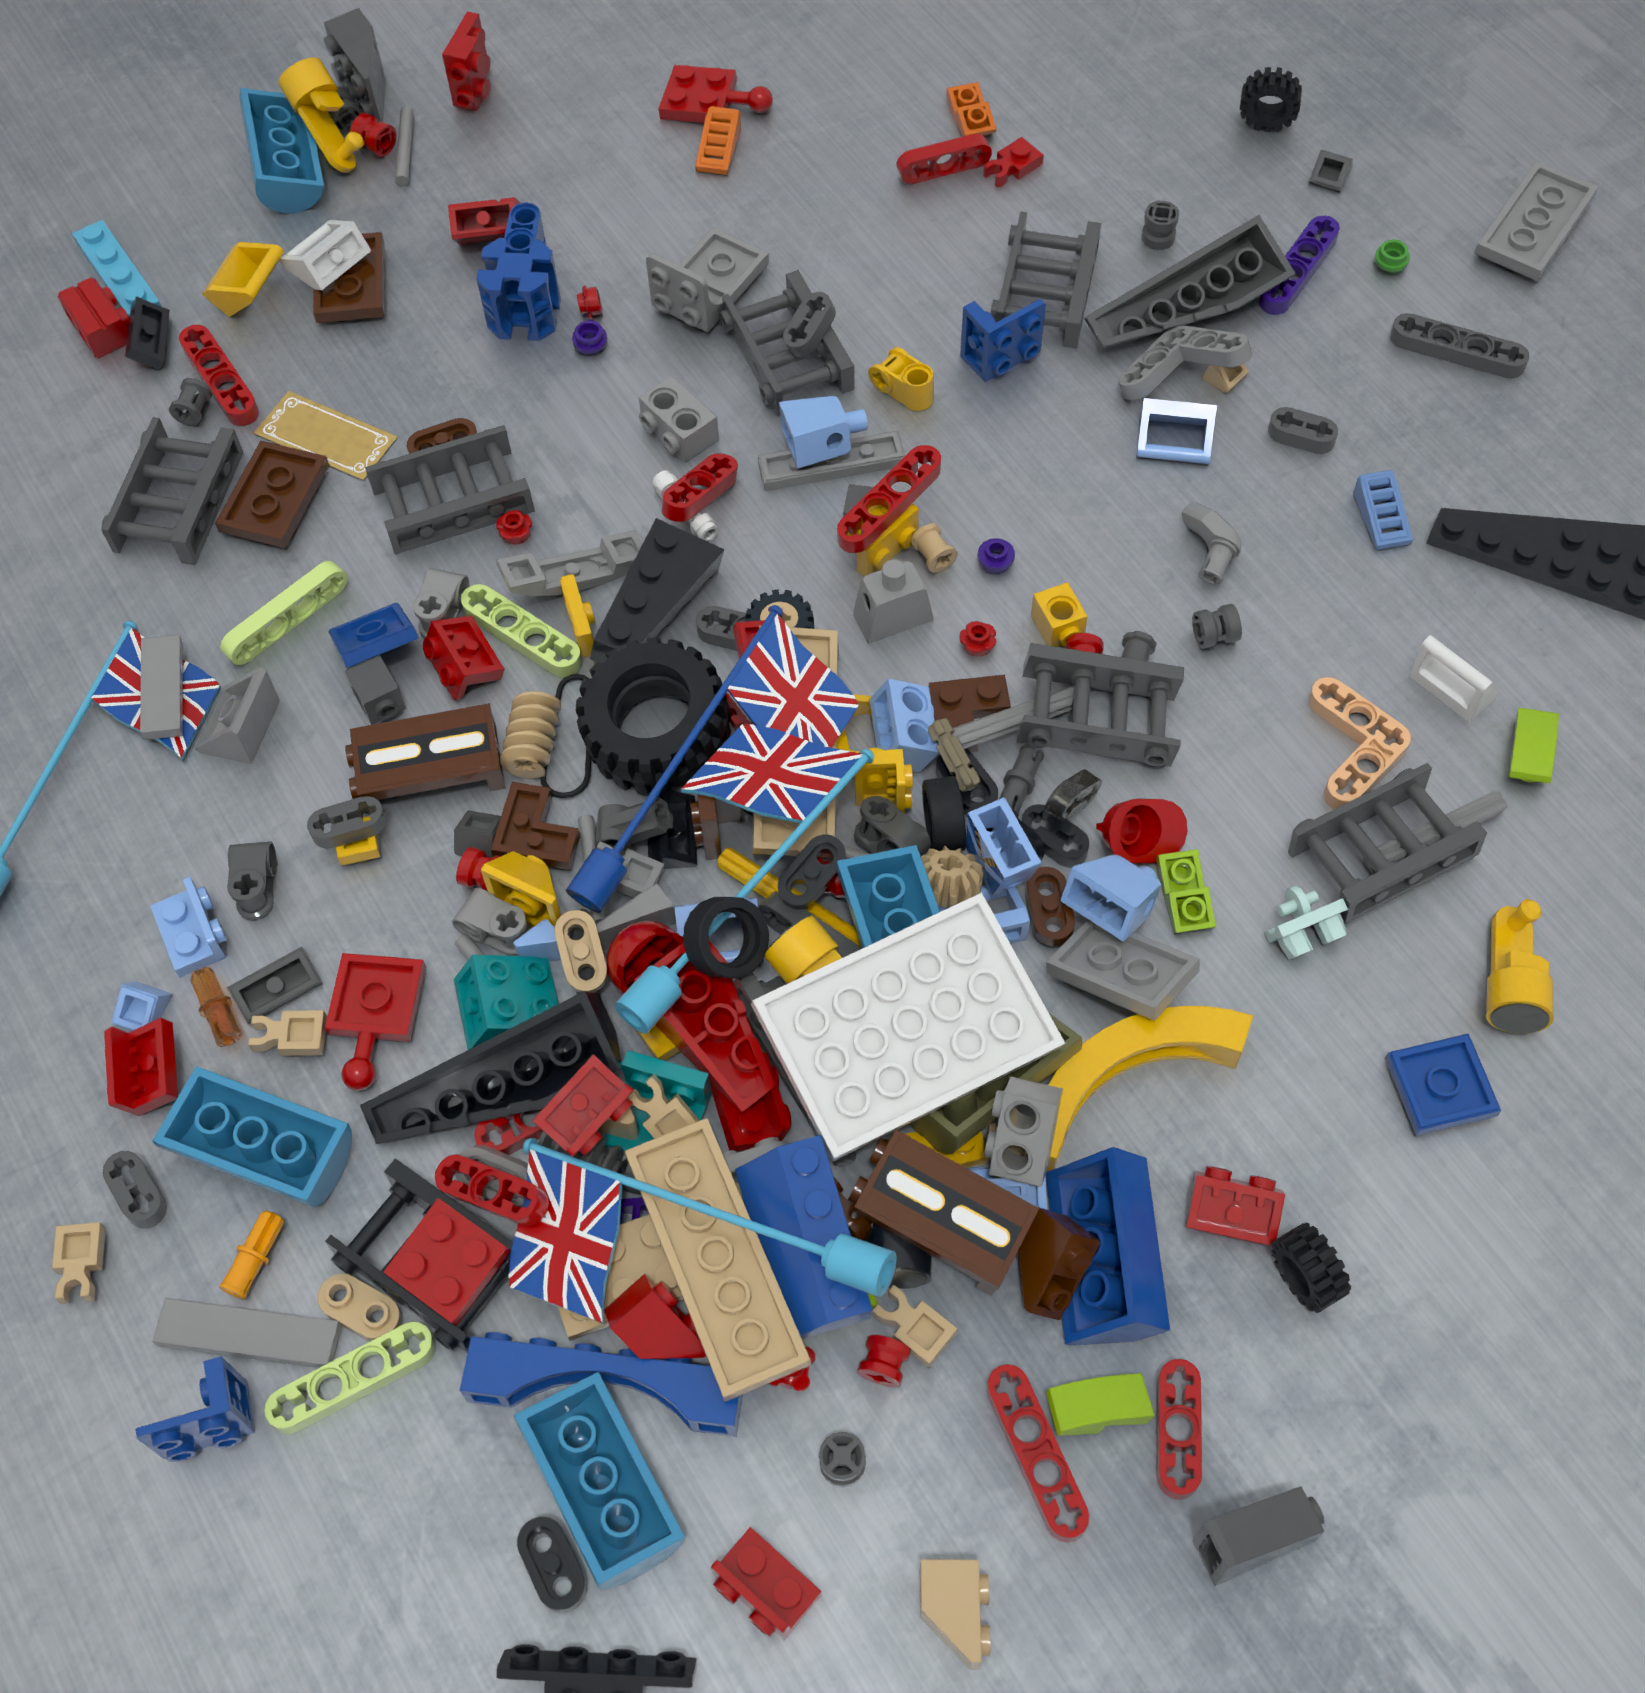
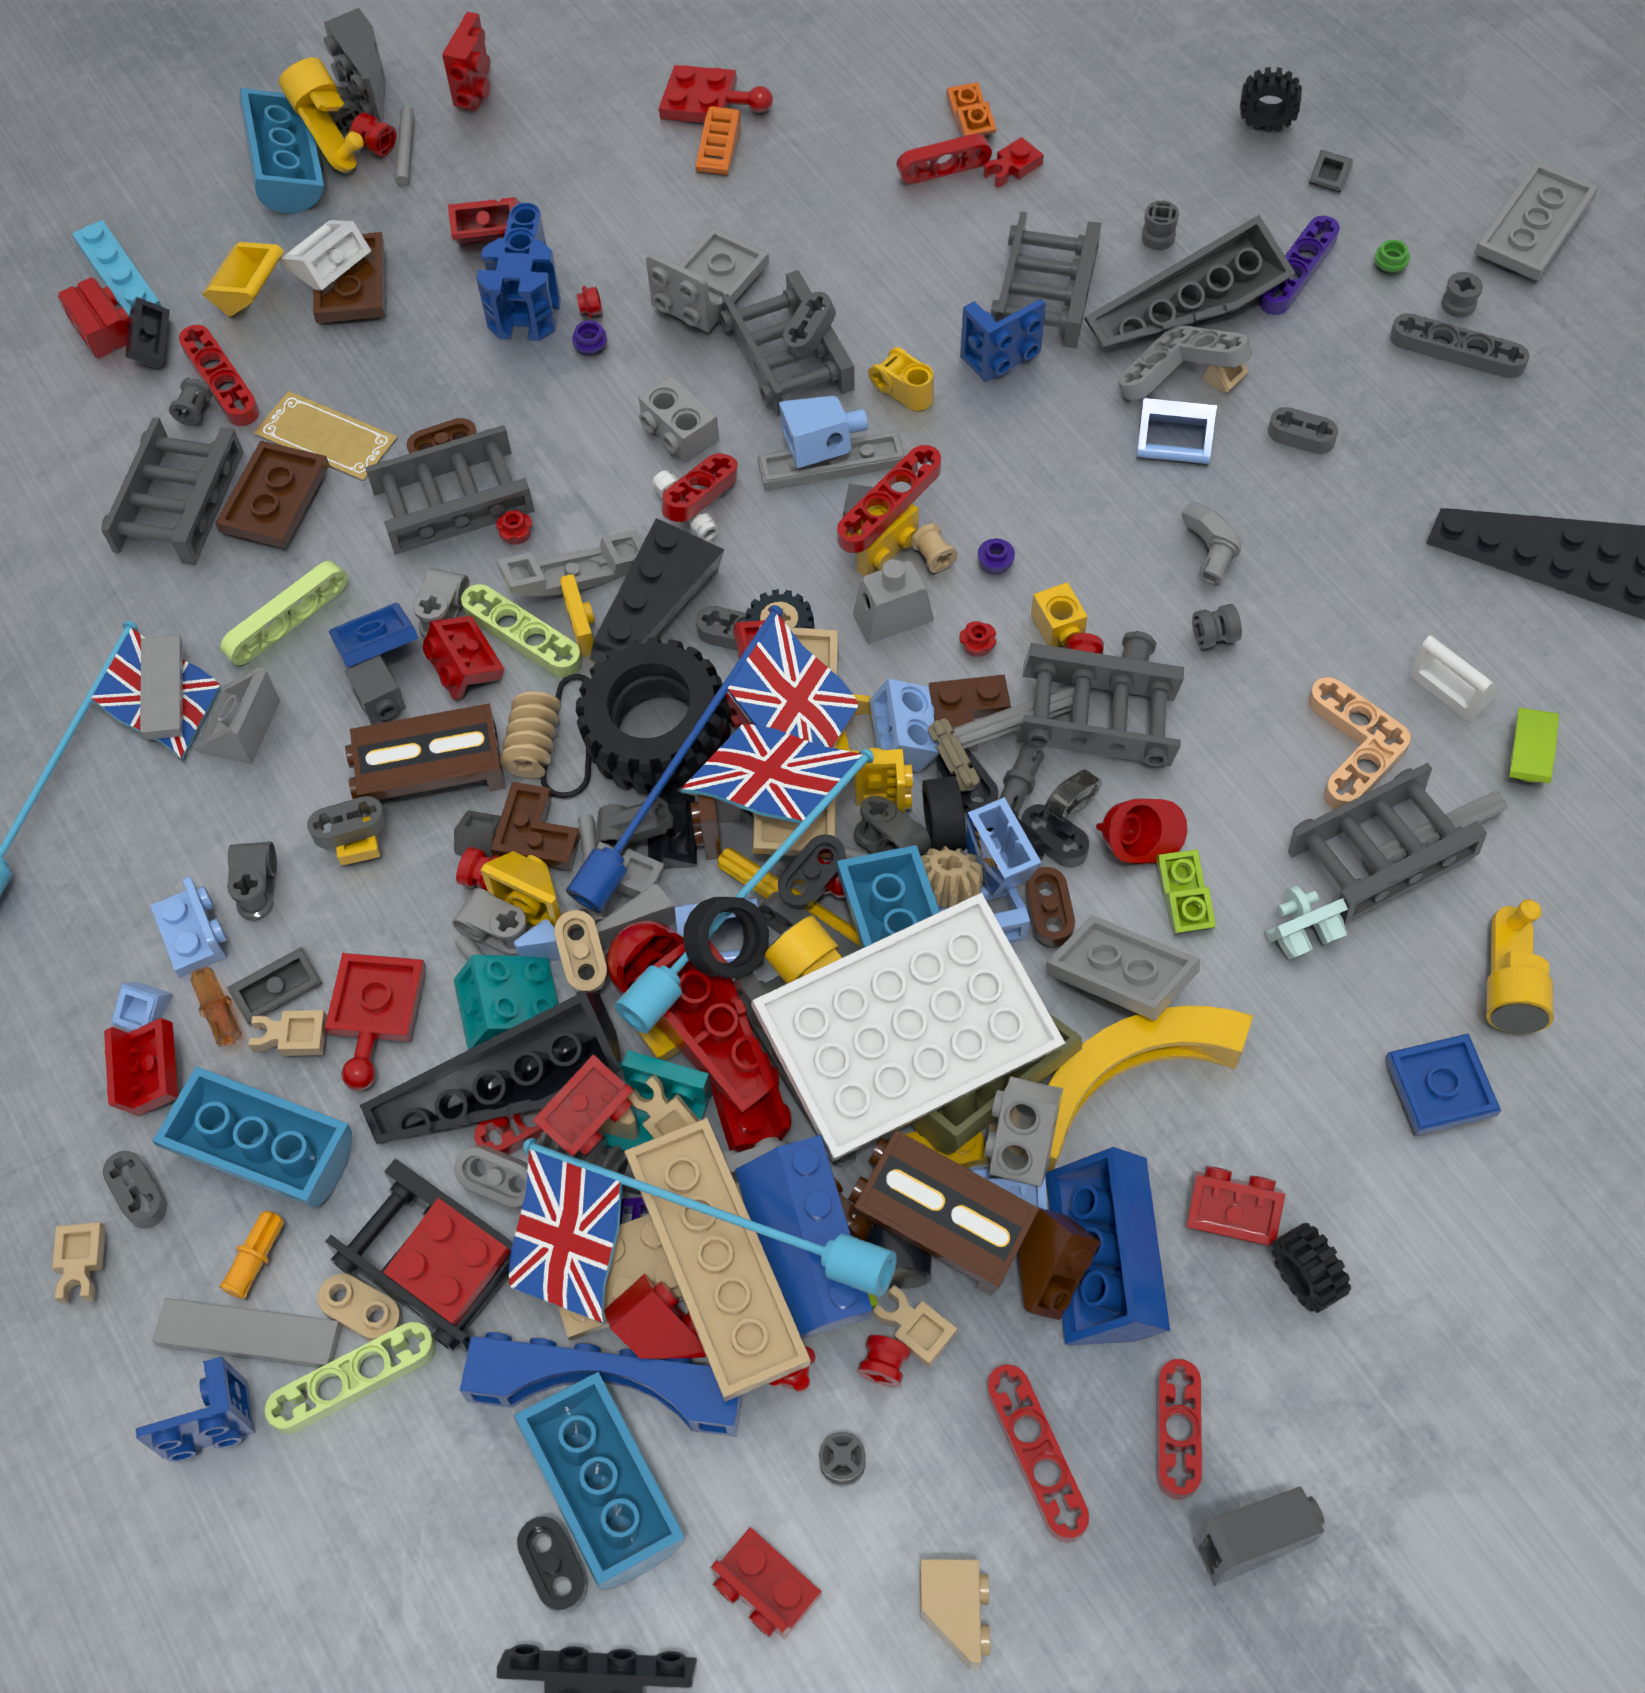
red beam [435,1154,549,1226] -> none
lime slope [1046,1373,1155,1436] -> none
light blue torso [1060,855,1161,942] -> none
medium blue slope [1353,470,1413,550] -> none
none -> dark grey wheel [1441,272,1483,317]

